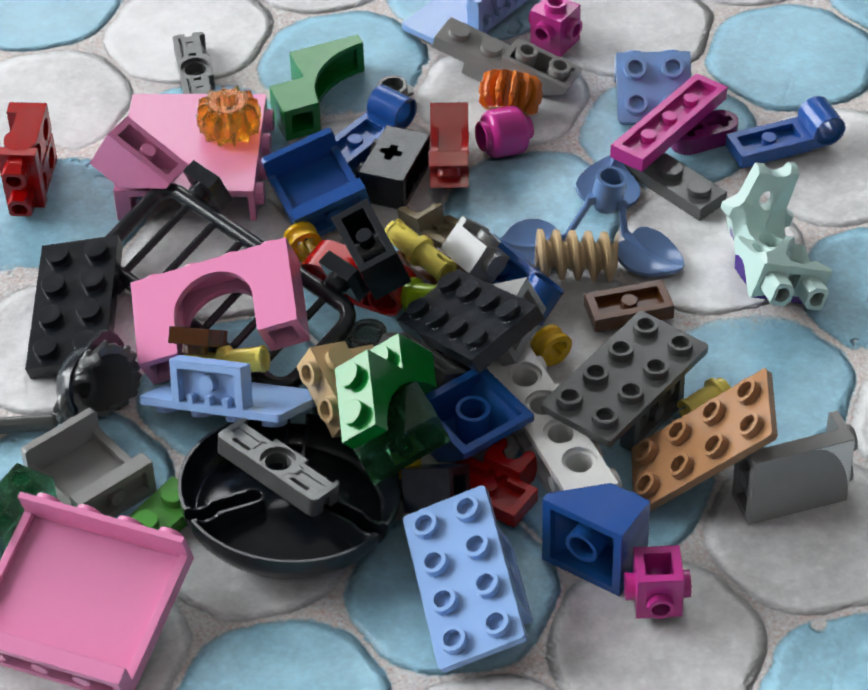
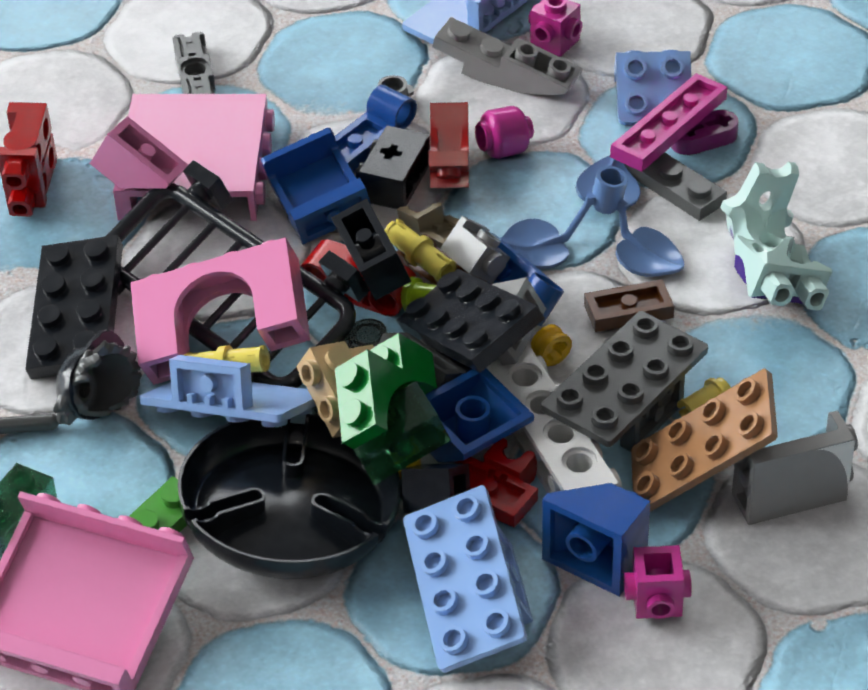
light grey panel [21,407,157,517] -> none
reddish brown plate [168,326,228,355] -> none
clear yellow gear [196,86,261,146] -> none
dark grey piece [218,418,339,517] -> none
arch [269,34,365,141] -> none
yellow bush [283,221,322,261] -> none
orange gear [478,69,543,116] -> none
tan piece [535,229,618,282] -> none
blue plate [726,96,846,169] -> none

